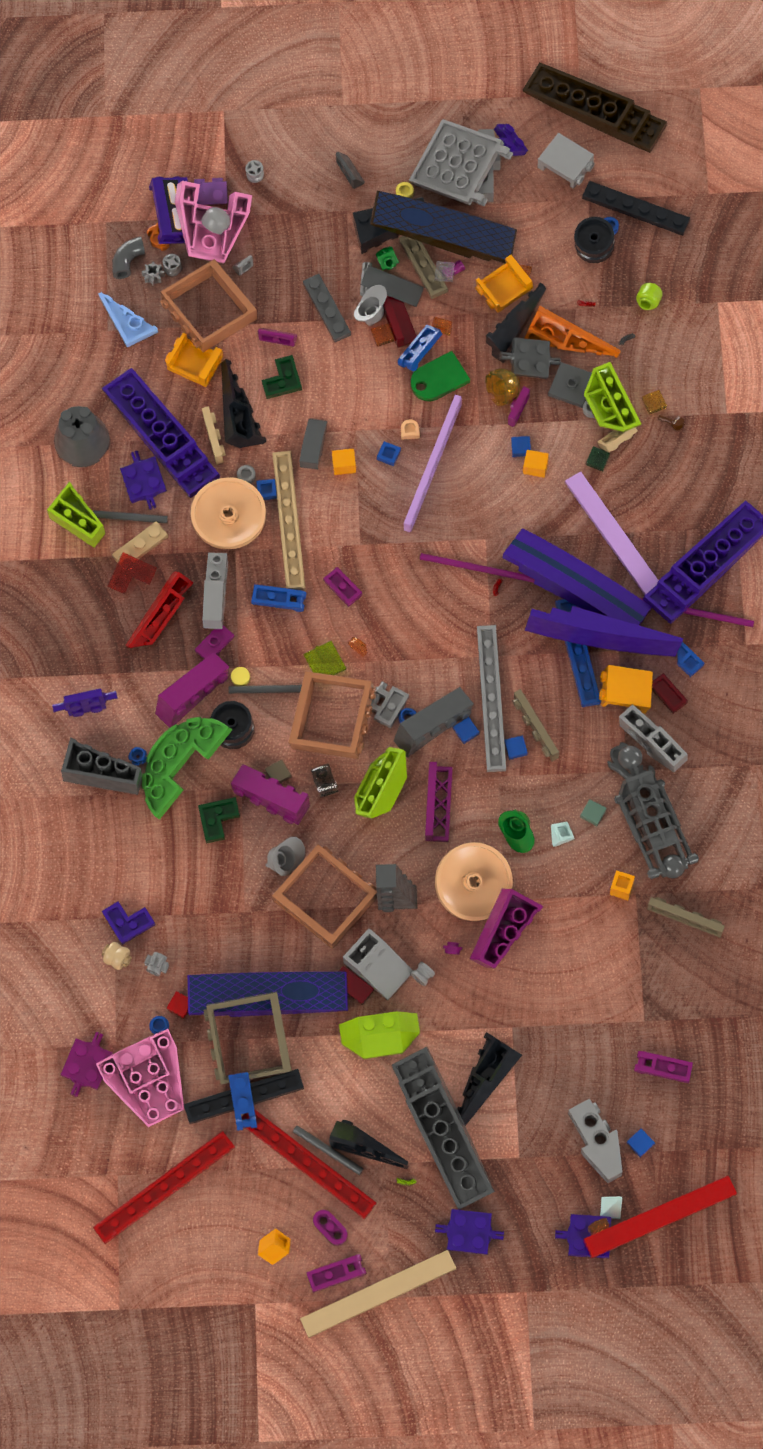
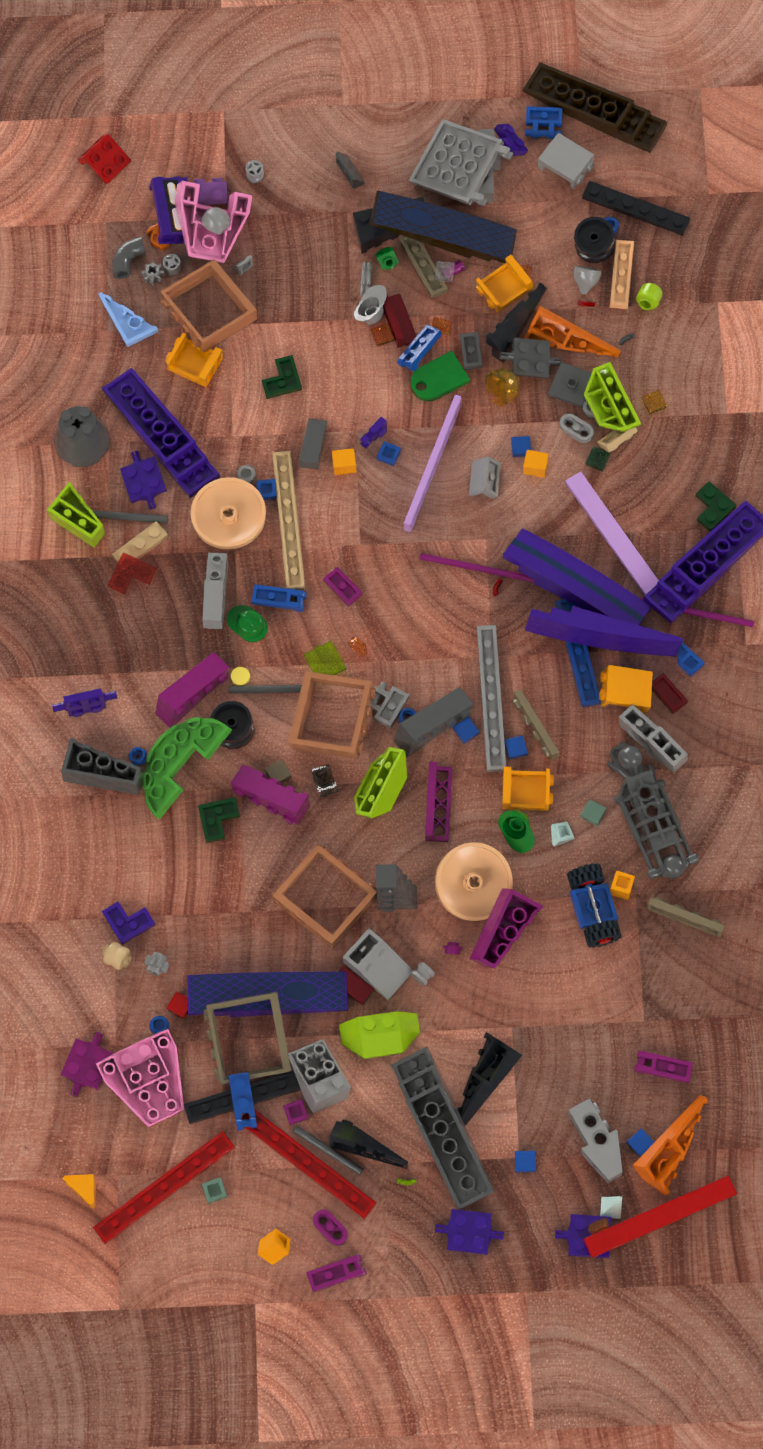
red wedge [125,571,193,648] -> none
magenta plate [195,626,235,659] -> none
tan plate [202,406,226,465] -> none
black wedge [221,359,266,448] -> none
magenta slope [258,328,297,347] -> none
light grey piece [265,837,305,876] -> none
tan tile [300,1250,456,1338] -> none
dark grey plate [303,274,351,343] -> none
dark grey sticker [360,265,424,307] -> none
light yellow tile [396,182,414,198] -> none
light nougat tile [401,419,420,440] -> none
magenta plate [508,386,530,427] -> none
reddish brown hand [658,415,685,431] -> none
none -> light orange slope [62,1174,96,1209]
none -> red bracket [77,133,131,184]
none -> sand green tile [202,1177,228,1204]
none -> green piece [226,605,268,642]
none -> magenta plate [283,1099,309,1126]
none -> light grey slope [288,1039,351,1113]
none -> dark purple plate [360,417,387,448]
none -> dark grey plate [460,332,483,370]
none -> light grey panel [469,456,501,499]
none -> light orange panel [502,767,554,811]
none -> blue tile [515,1151,536,1173]
none -> blue plate [525,106,563,139]
none -> light grey plate [560,414,594,443]
none -> plate [567,863,622,948]
none -> light grey helmet [573,266,602,294]
none -> light nougat tile [610,240,634,309]
none -> orange wedge [633,1095,708,1196]
none -> dark green plate [696,481,736,532]

